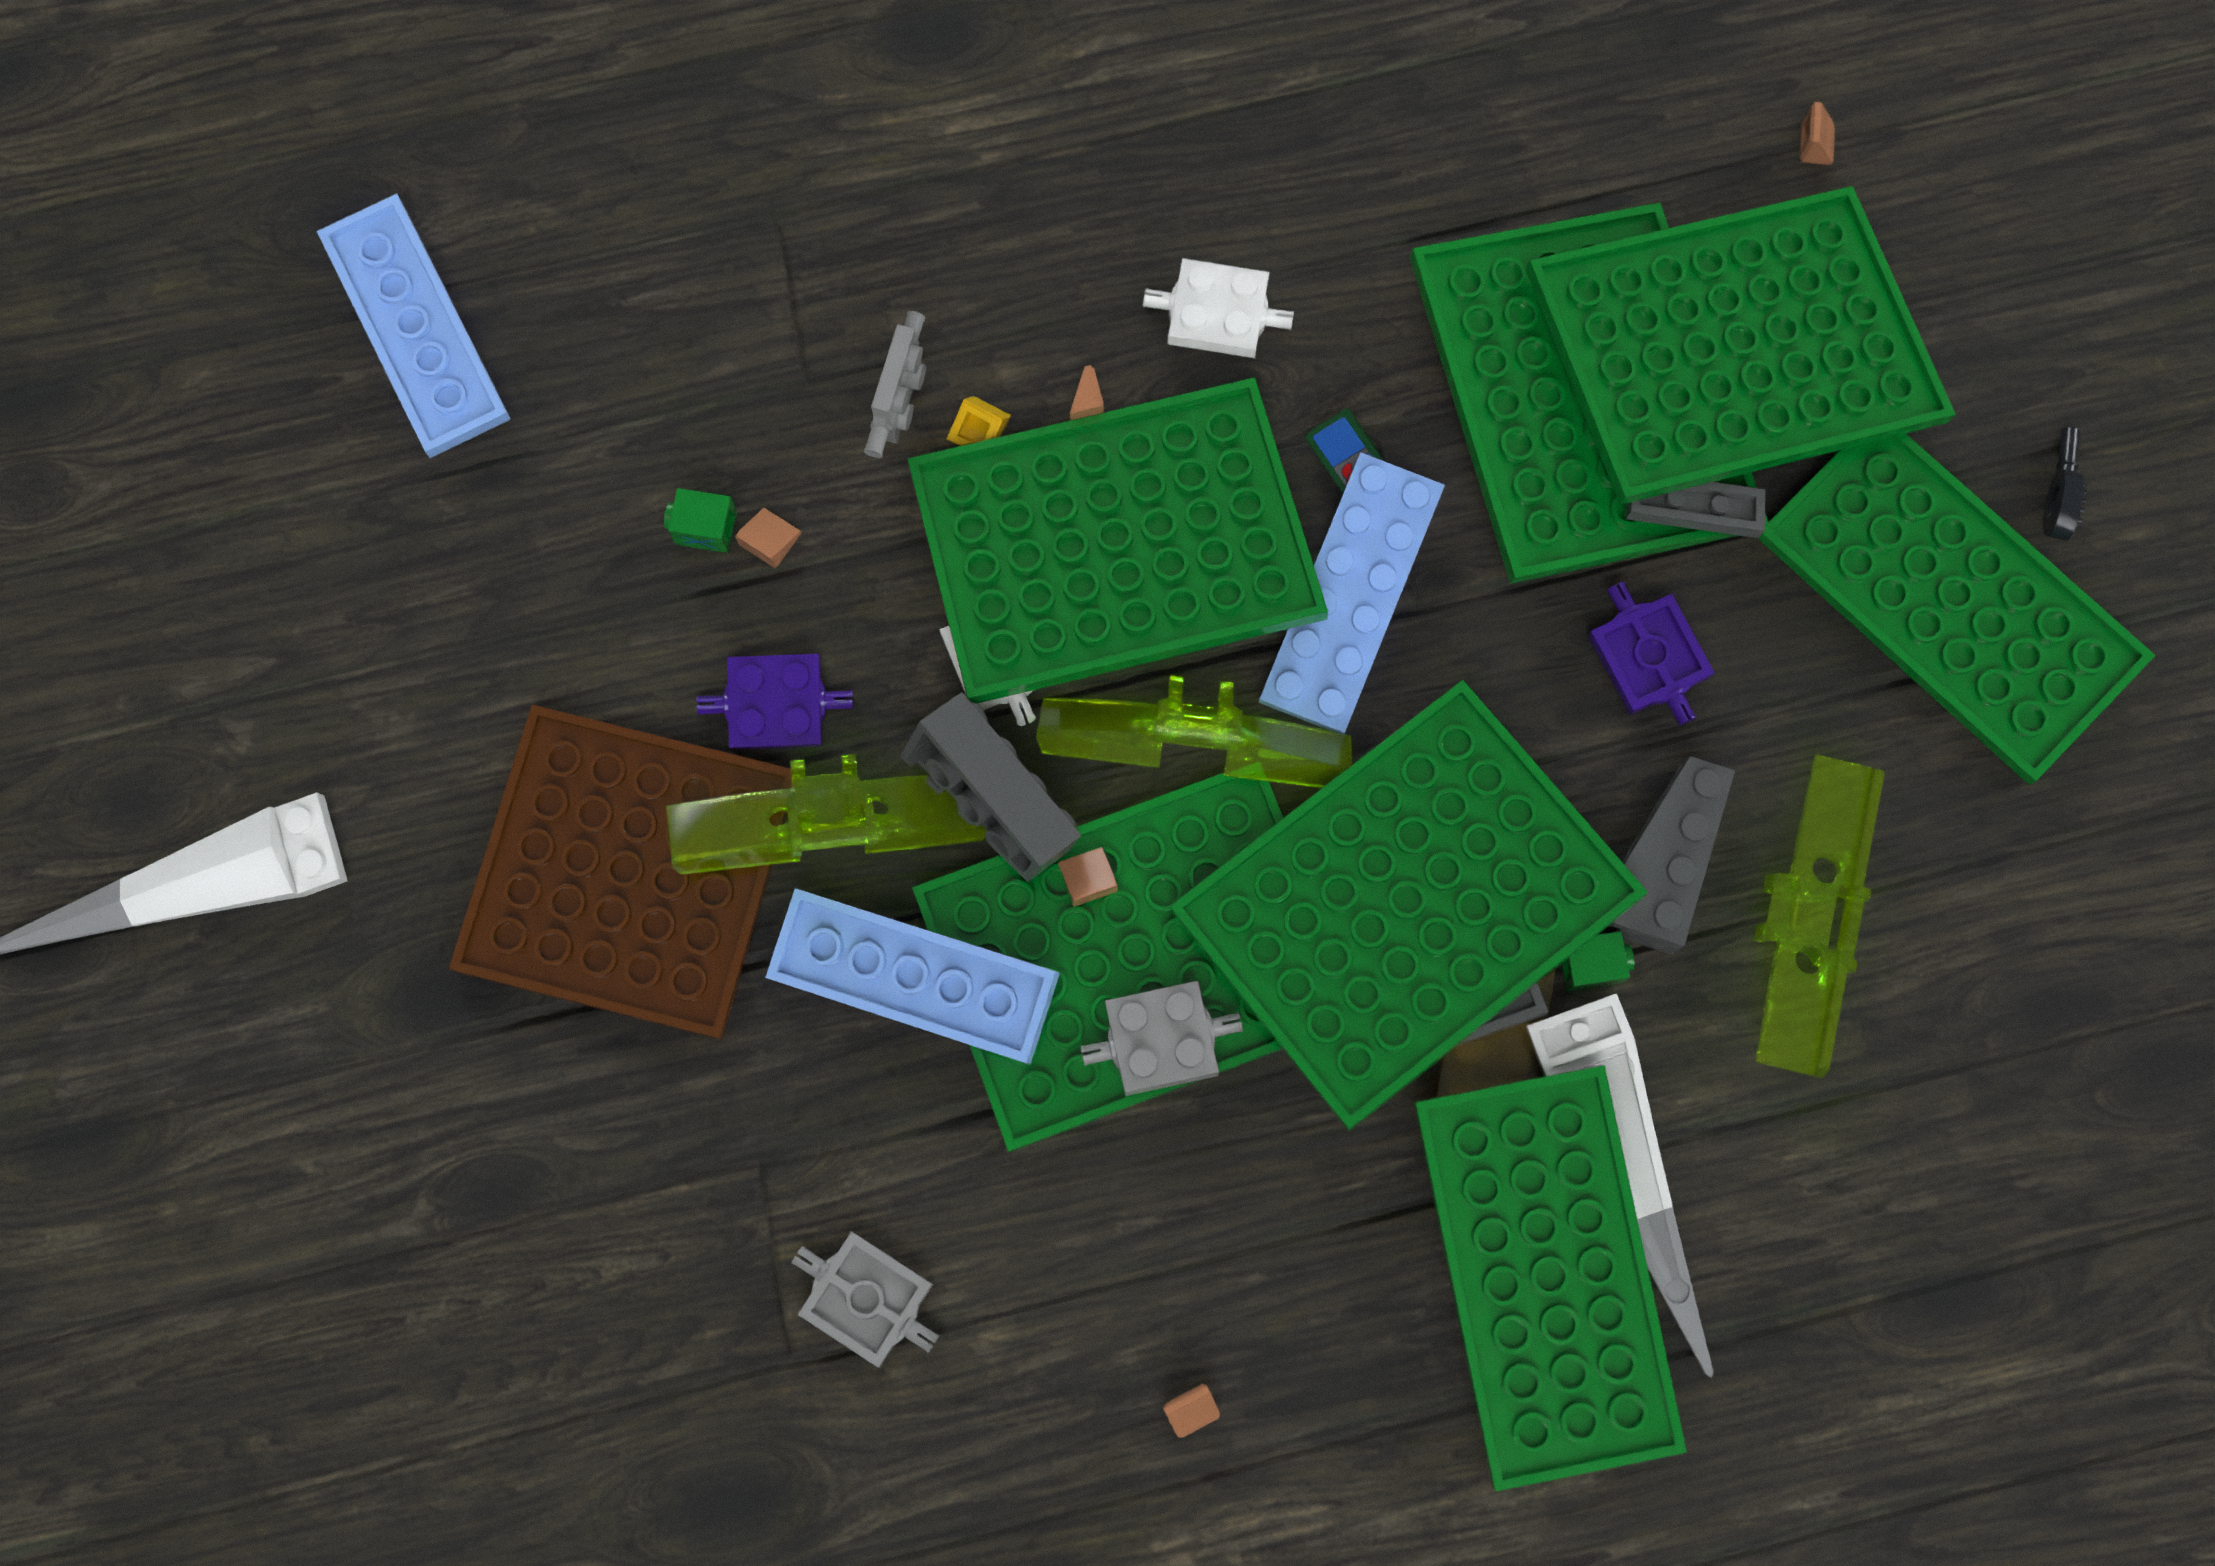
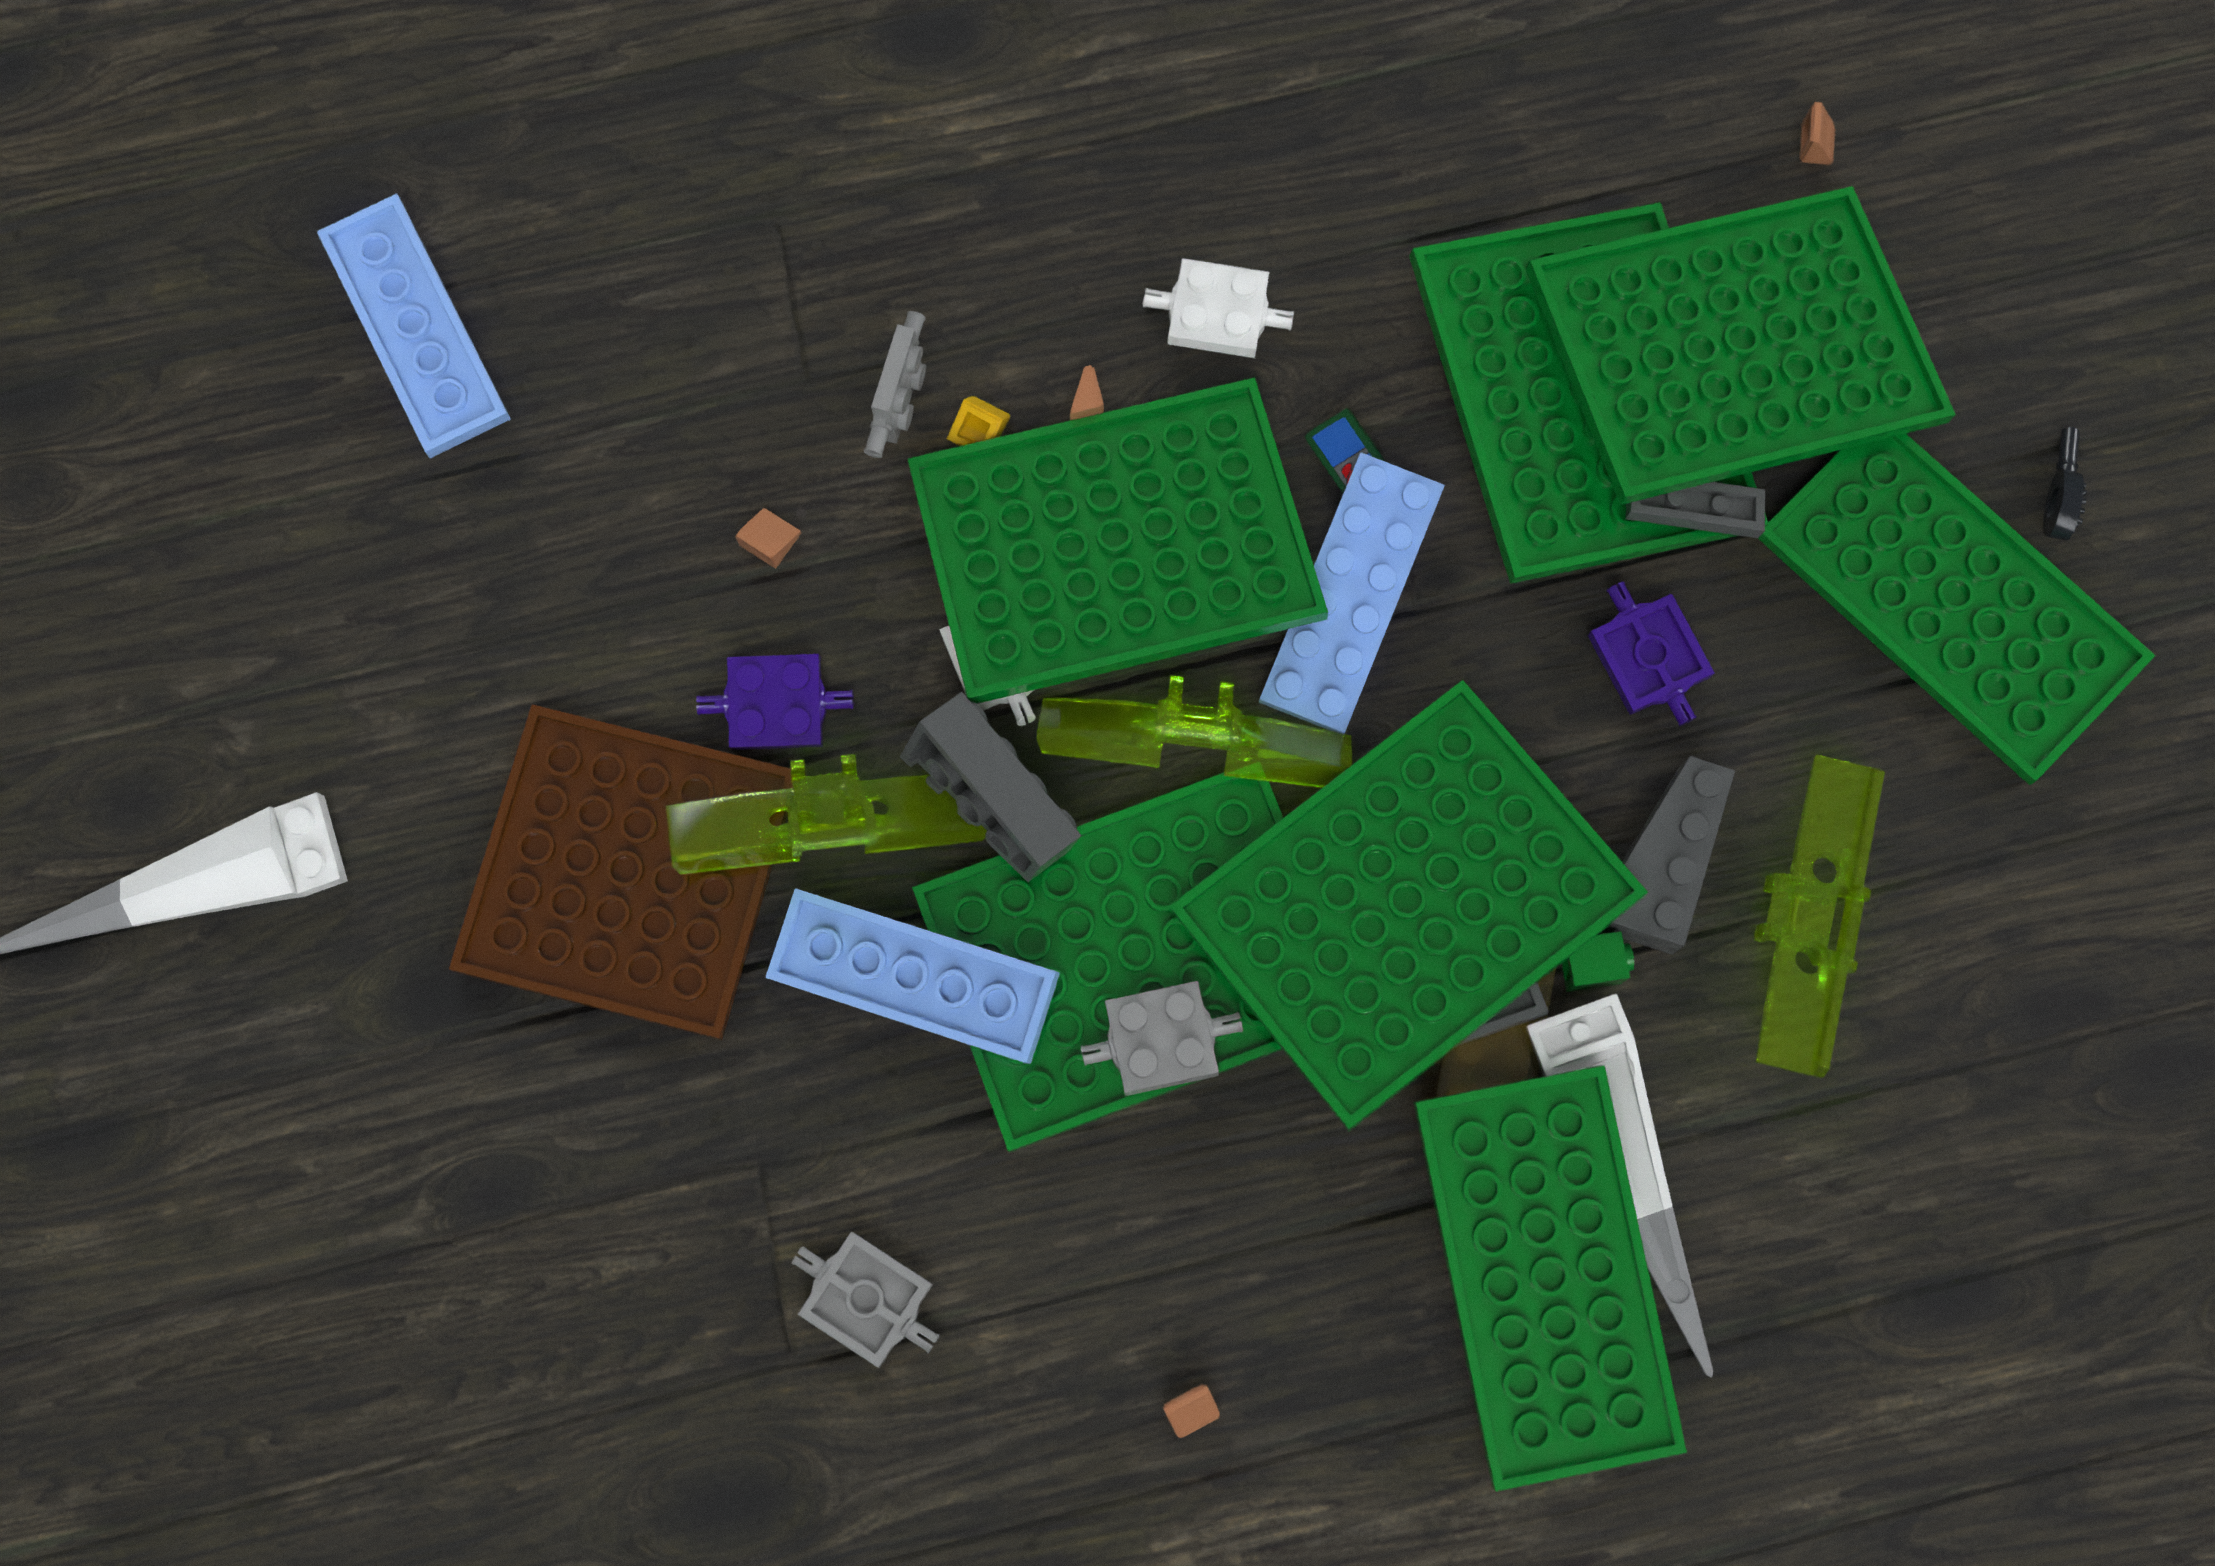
green brick [664,488,737,553] -> none
nougat slope [1058,847,1118,907] -> none

